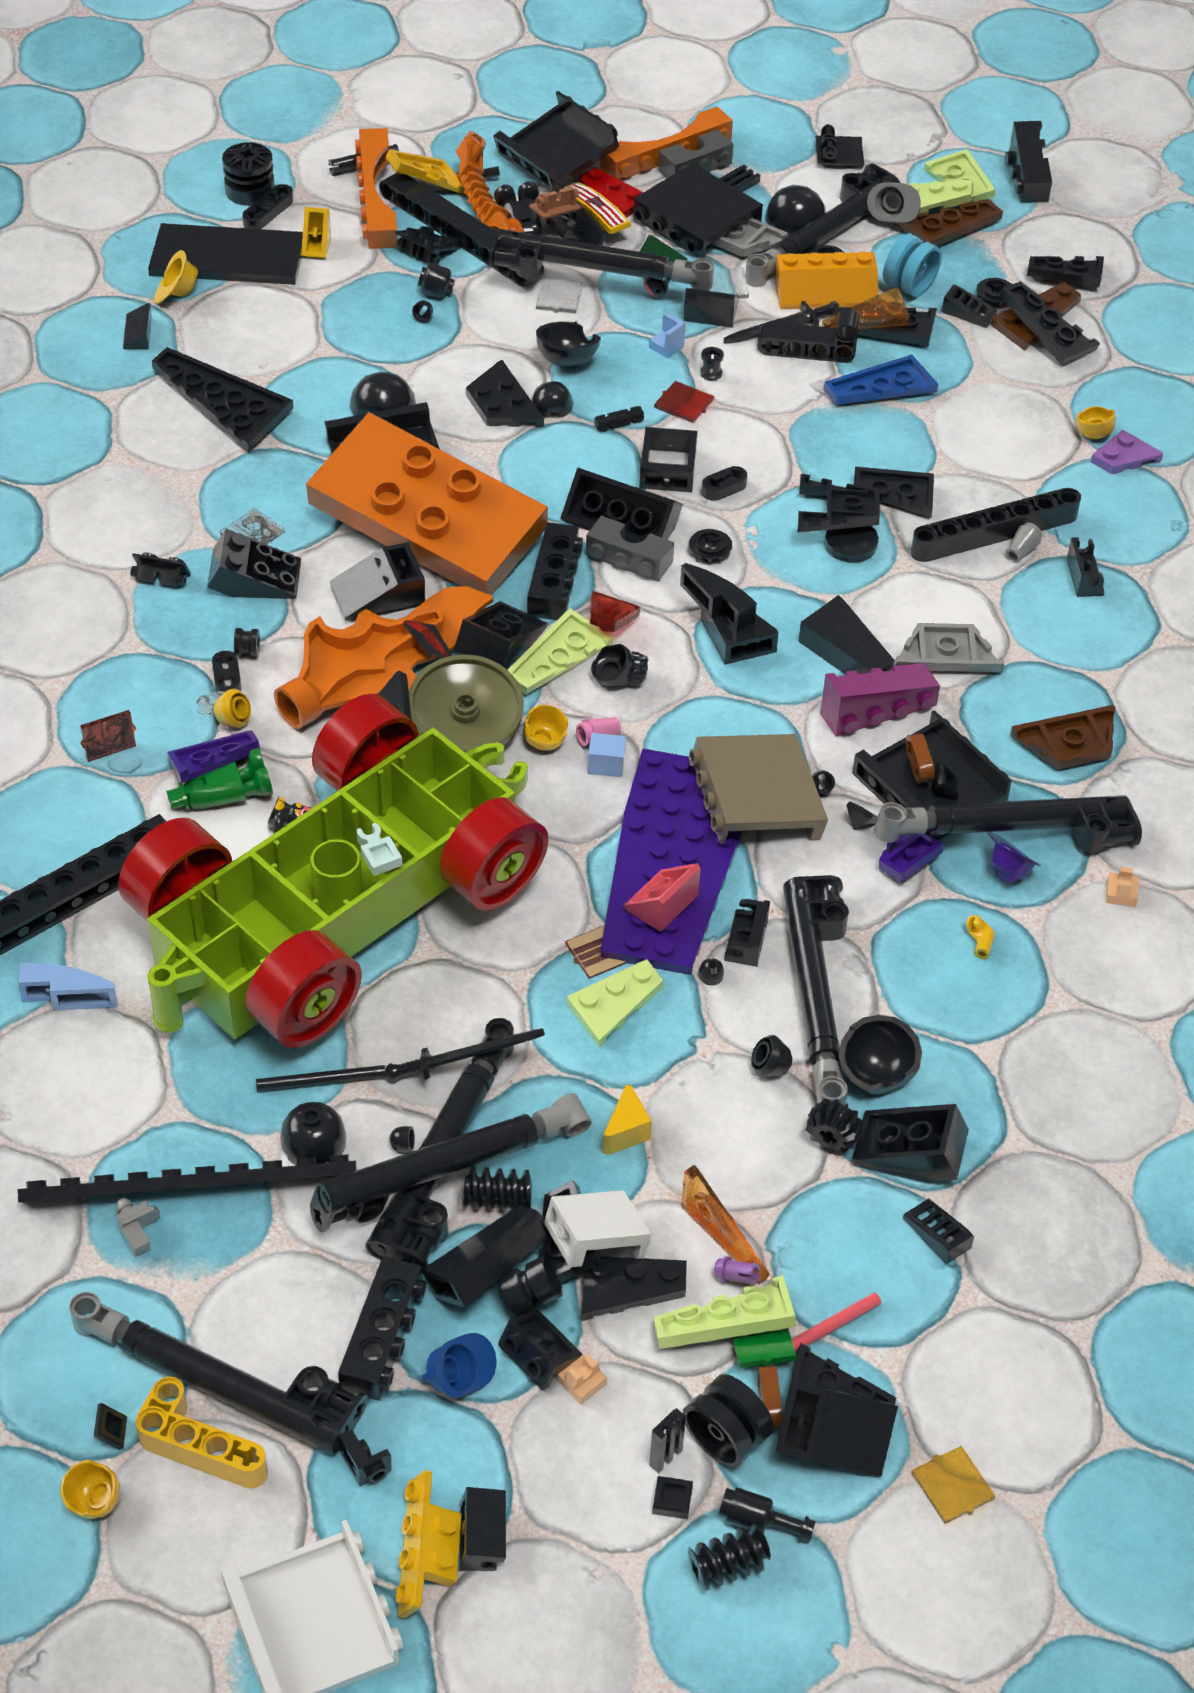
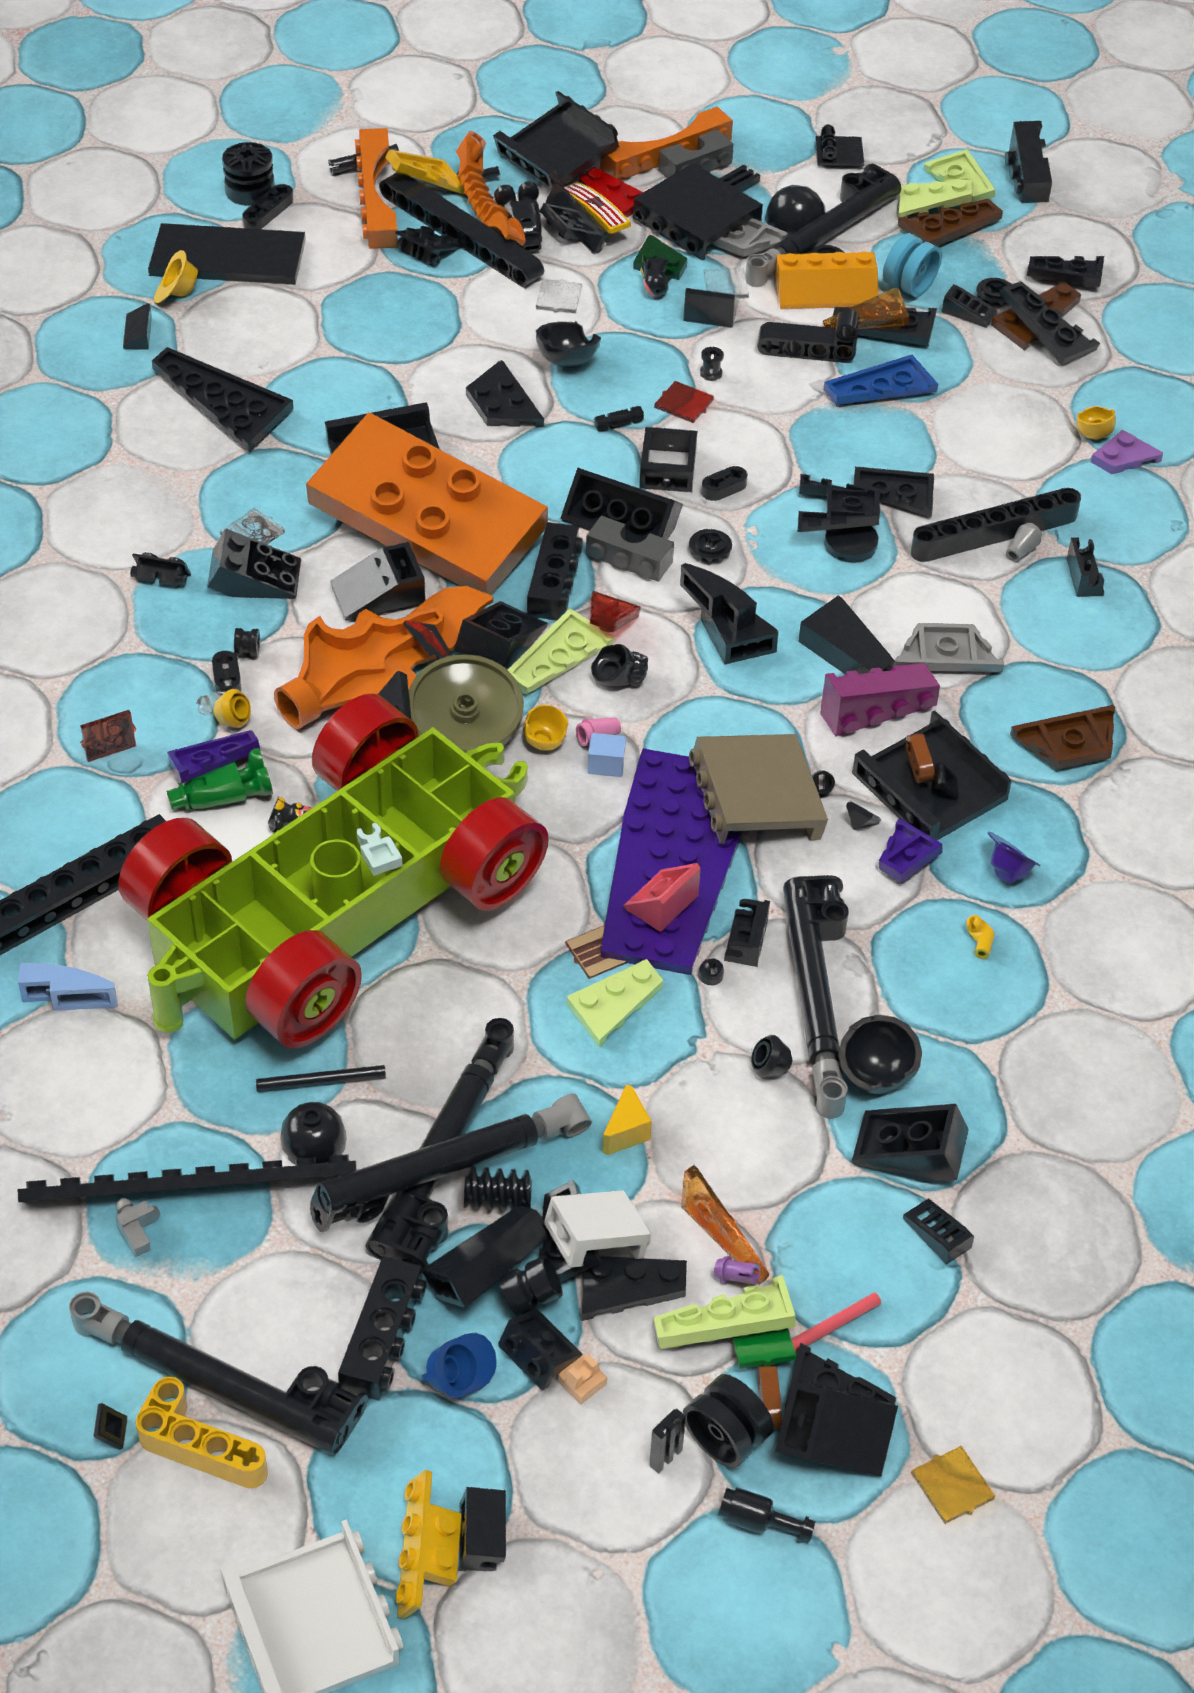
yellow hair [60,1460,121,1519] -> none
yellow slope [301,207,331,258] -> none
black bracket [339,1429,392,1487] -> none
black cylinder [350,371,416,416] -> none
black sword [385,1028,545,1082] -> none
black hinge [389,1126,415,1152] -> none
black hinge [412,300,433,322] -> none
black head [417,263,455,299] -> none
black piece [488,229,714,291] -> none
nougat hinge [529,186,582,219] -> none
black hair [531,381,573,417] -> none
light blue panel [649,313,686,358] -> none
black tile [652,1476,693,1520] -> none
black piece [688,1523,771,1591] -> none
black sword [723,301,839,344] -> none
black gear [805,1098,863,1153] -> none
light grey piece [867,182,921,223] -> none
black piece [874,795,1142,853] -> none
light nougat tile [1106,867,1139,907] -> none

